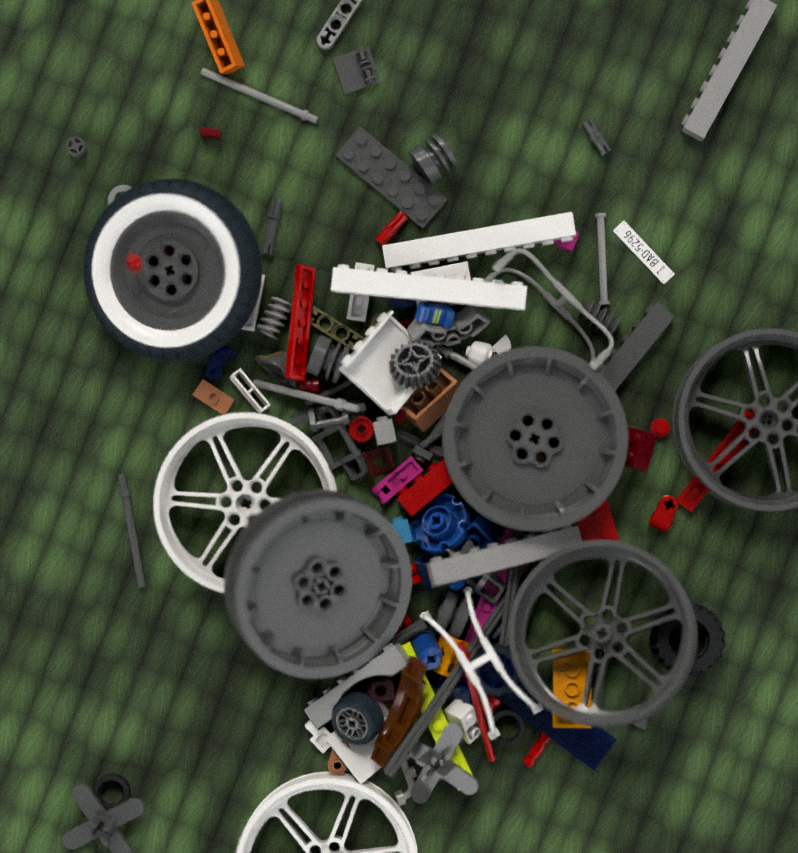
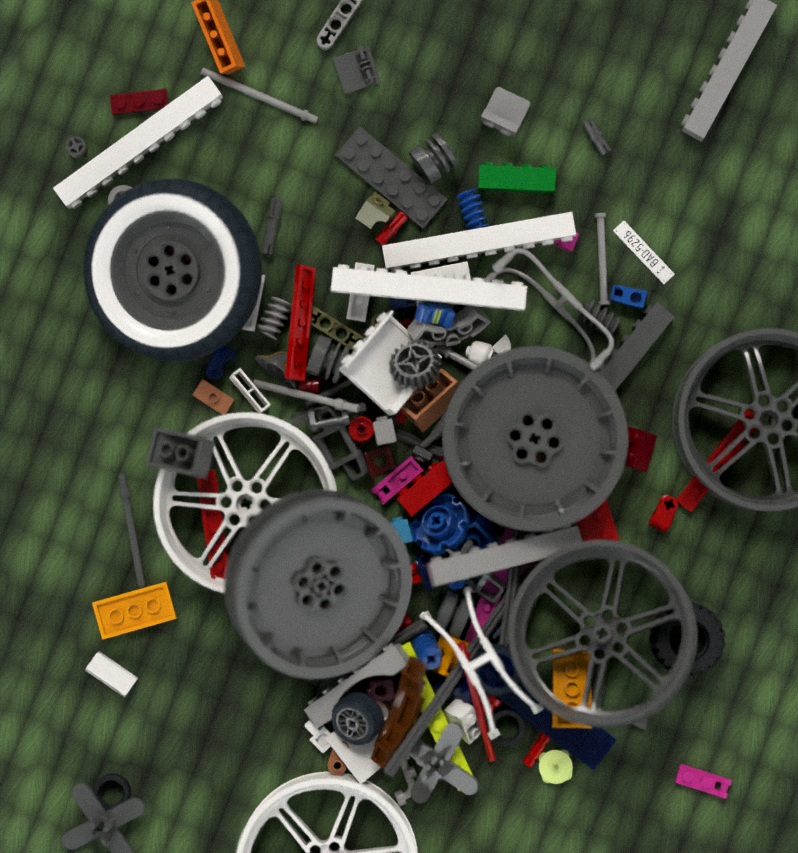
red plate [126,252,142,274] -> none
dark red tile [200,127,221,140] -> none
red plate [650,418,670,437] -> none
none -> white brick [53,76,223,209]
none -> white piece [85,651,138,698]
none -> light orange plate [92,581,177,640]
none -> dark red plate [110,89,169,115]
none -> dark grey slope [145,427,216,479]
none -> red plate [197,470,229,579]
none -> olive brick [355,192,395,229]
none -> blue piece [456,189,489,230]
none -> green brick [478,162,556,194]
none -> light grey bracket [480,87,530,137]
none -> yellowish green piece [539,749,573,784]
none -> blue leg [609,285,648,310]
none -> dark pink plate [674,763,732,799]

